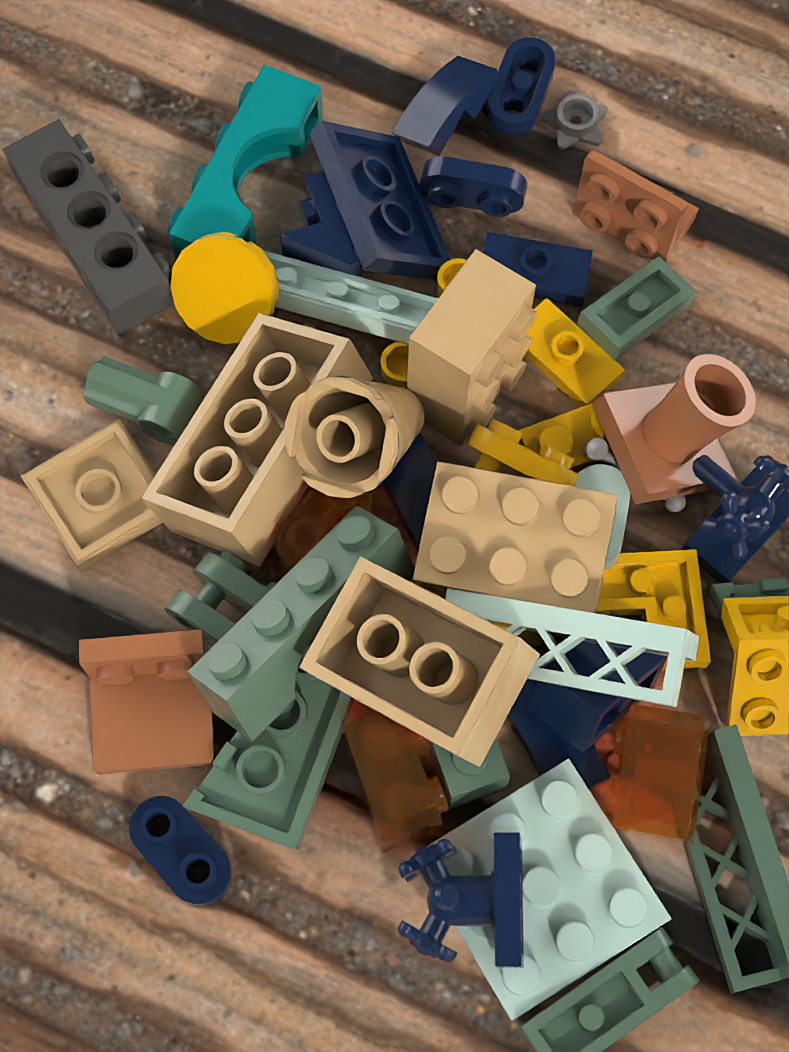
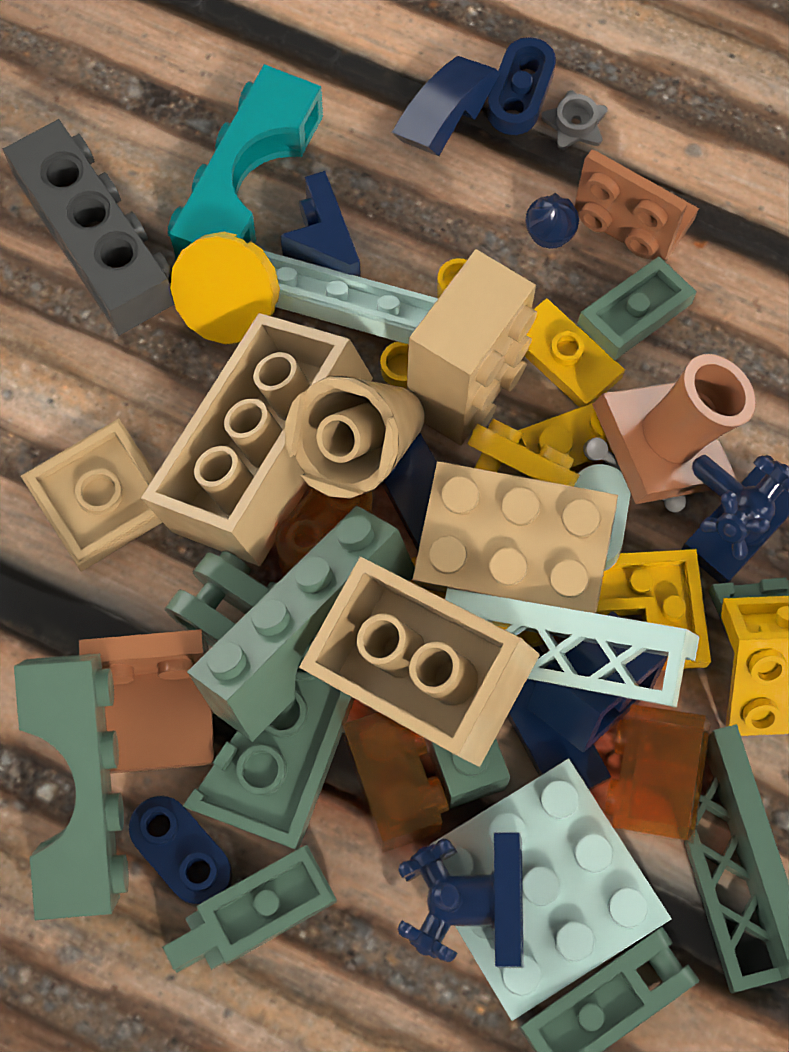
sand green piece [83,356,205,446] -> none
dark blue plate [310,121,451,280] -> none
dark blue plate [419,157,527,217] -> none
dark blue plate [483,232,593,307] -> none
none -> sand green arch [14,653,129,920]
none -> sand green hinge [162,845,337,973]
none -> dark blue plate [525,193,579,249]

